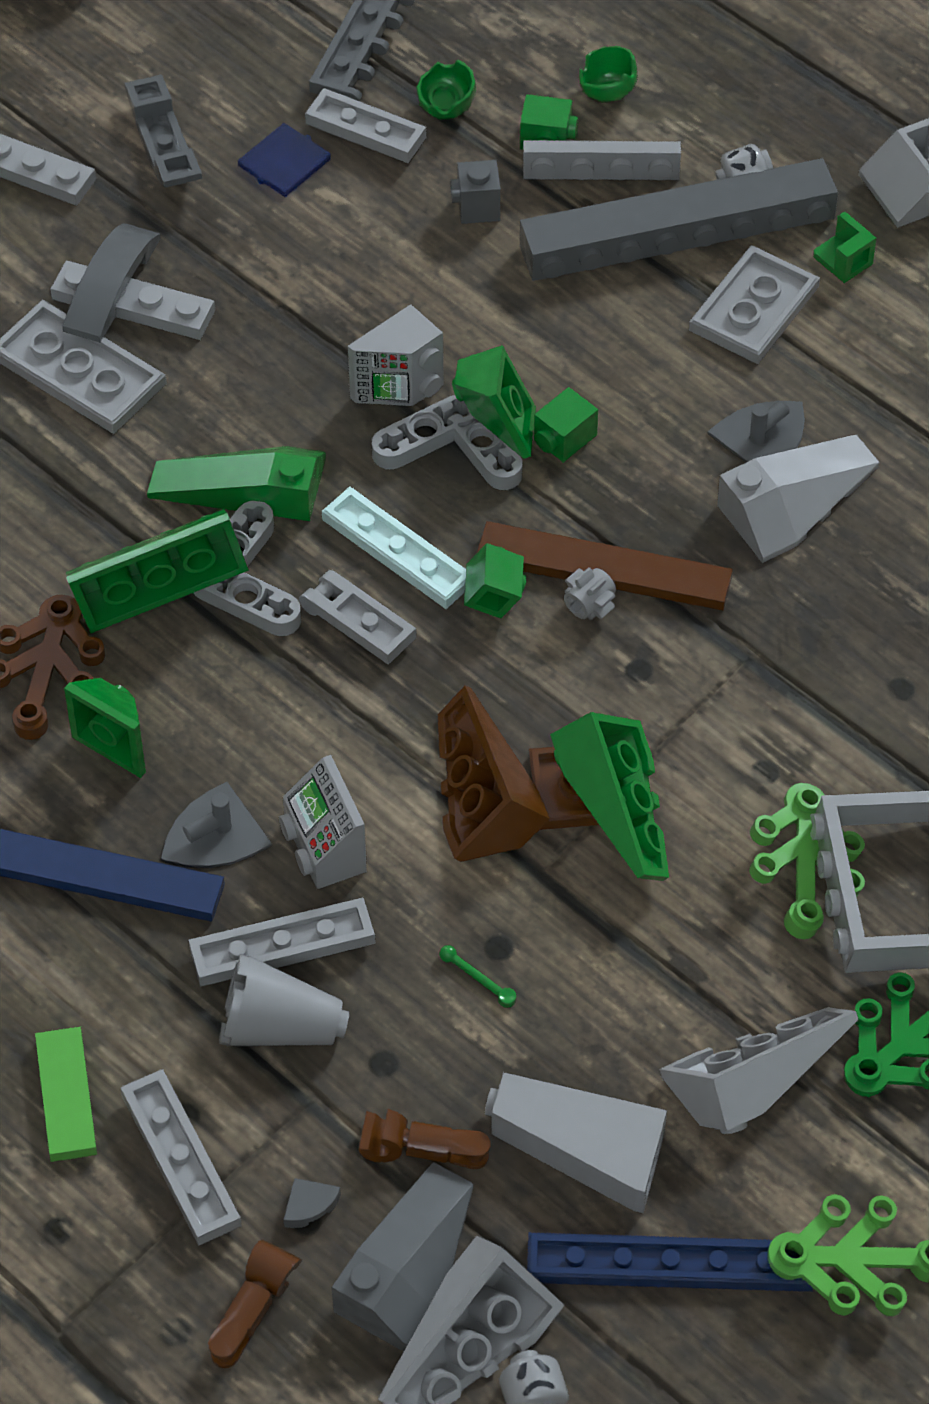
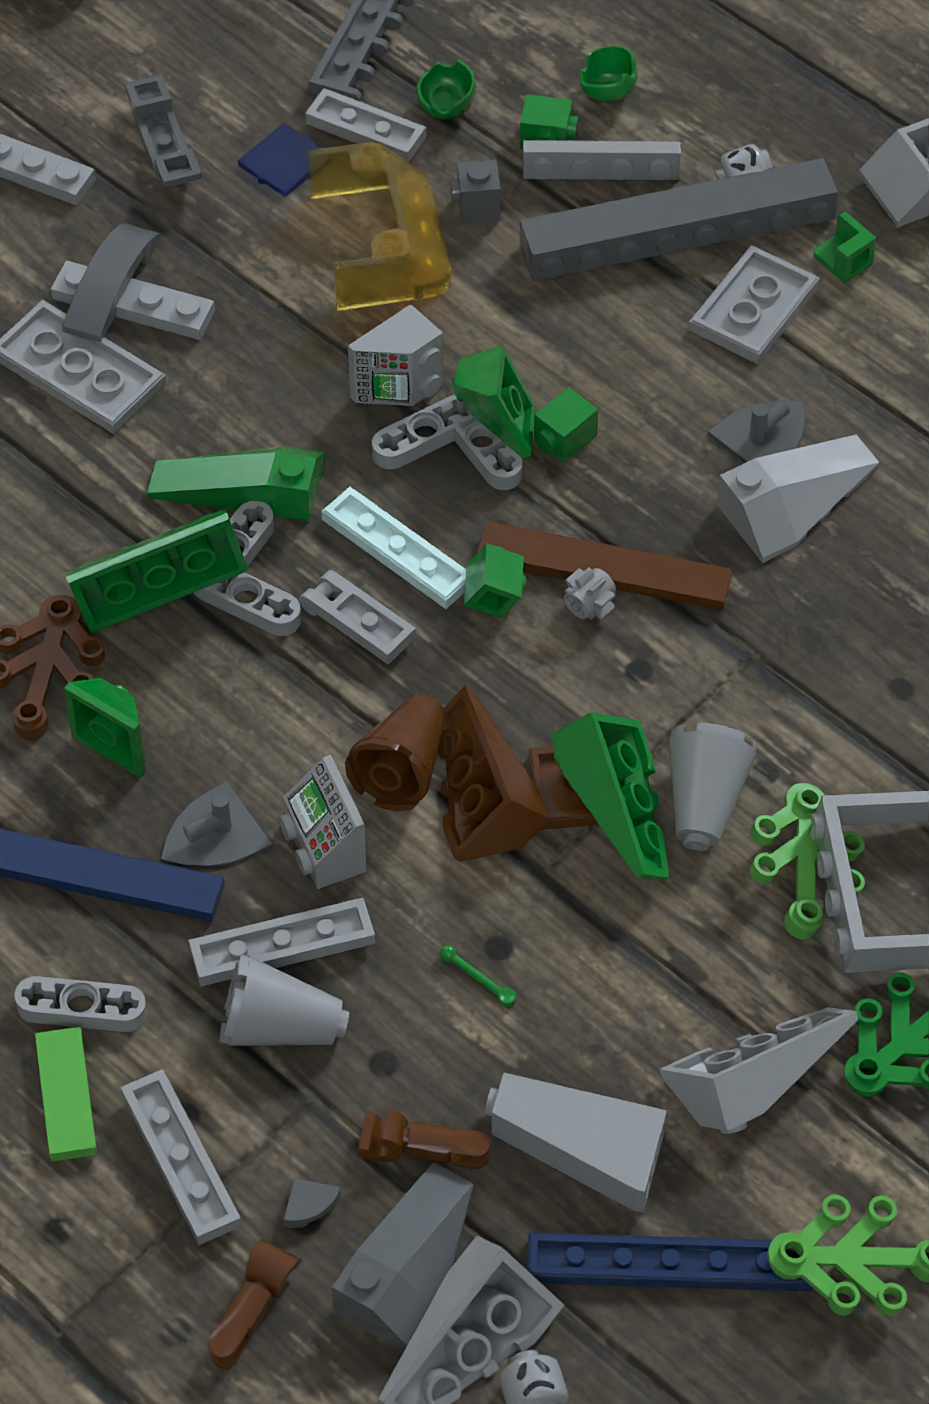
none -> light grey beam [14,976,147,1032]
none -> clear yellow windscreen [308,142,451,311]
none -> reddish brown cone [345,694,446,811]
none -> light grey cone [669,723,757,851]

